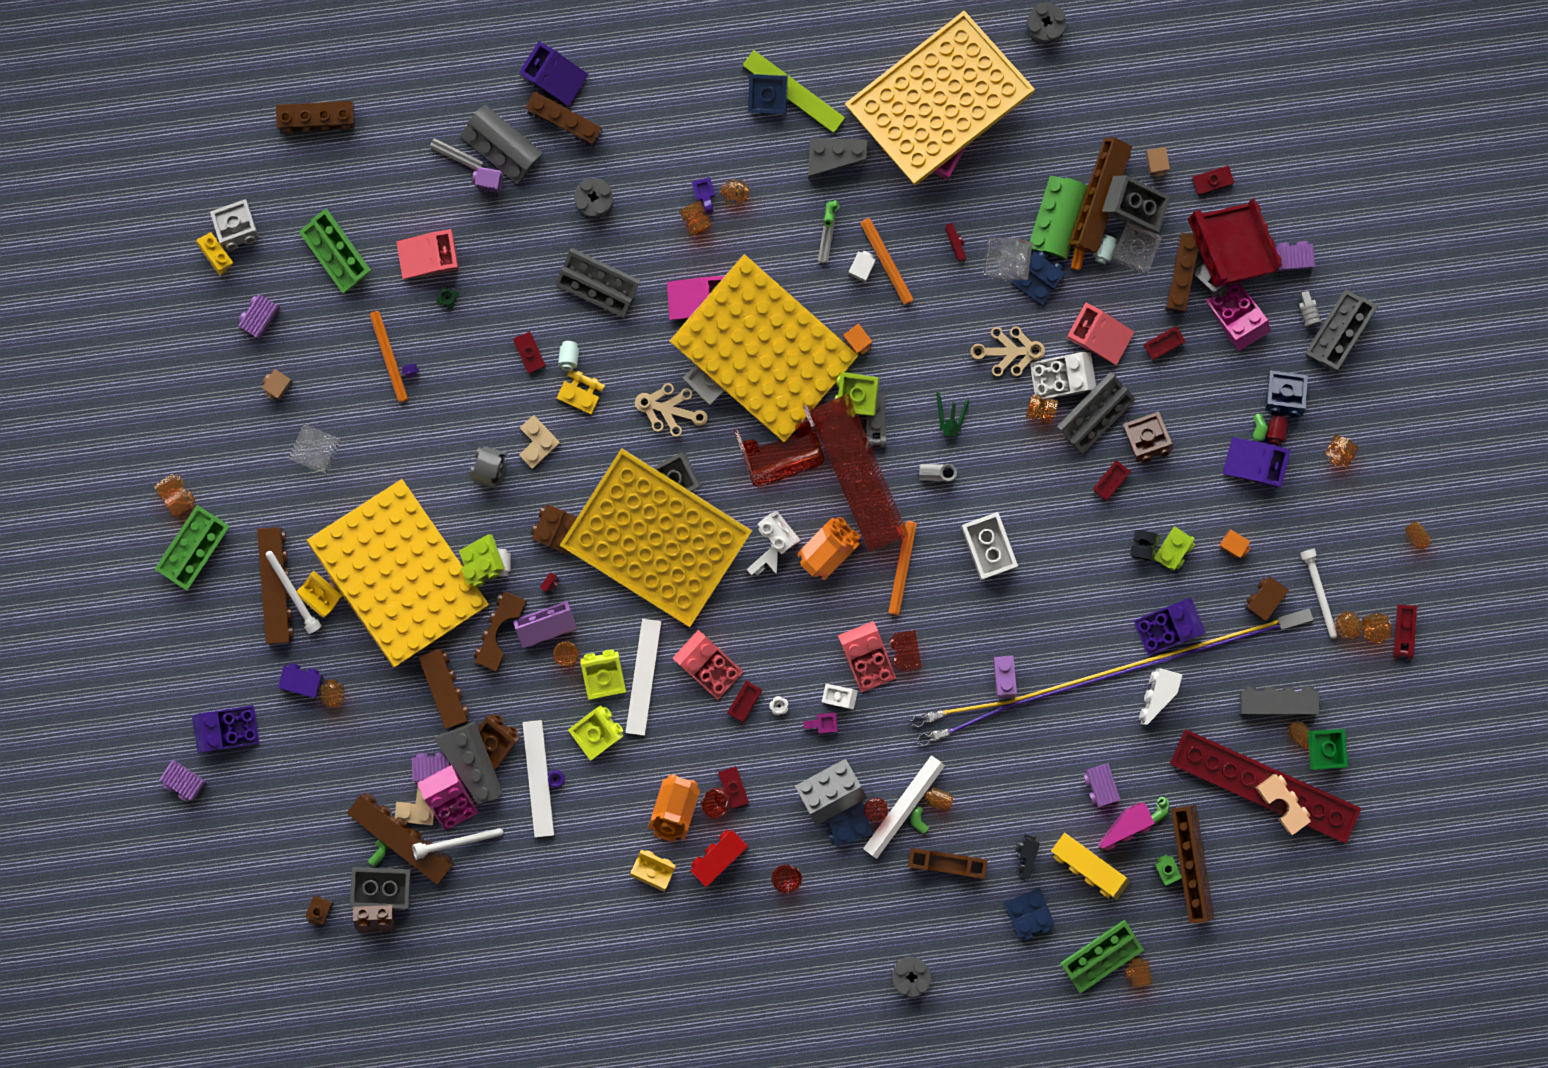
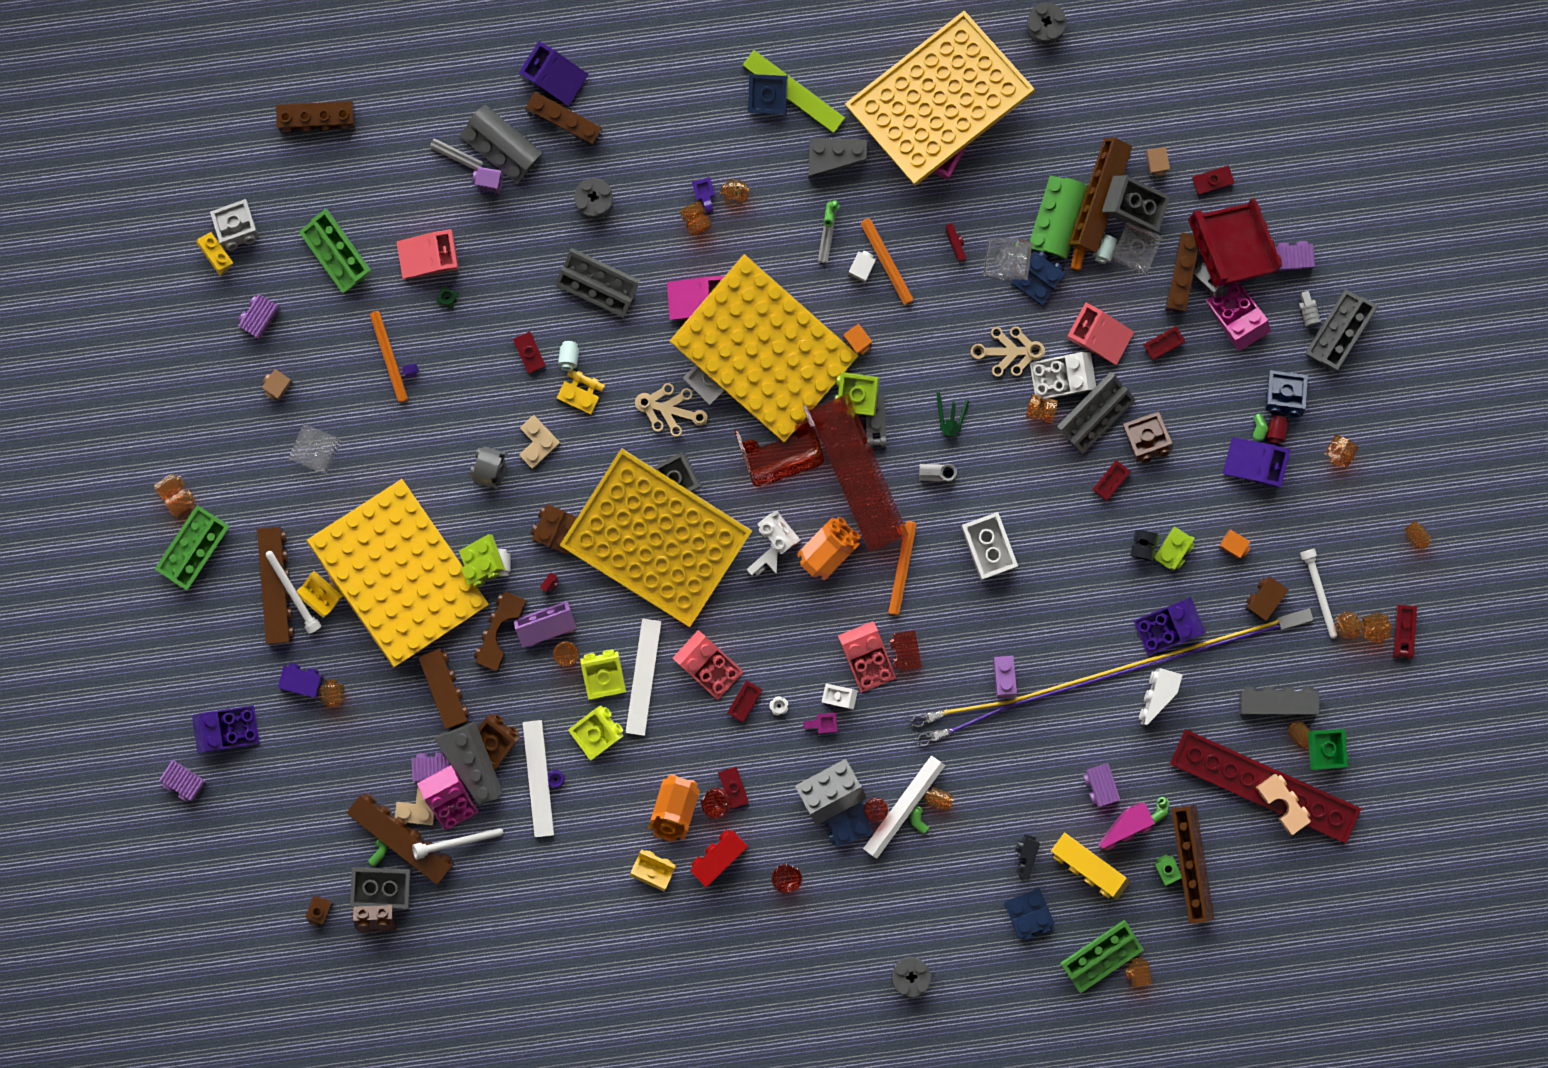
reddish brown arch [907,848,988,879] -> none

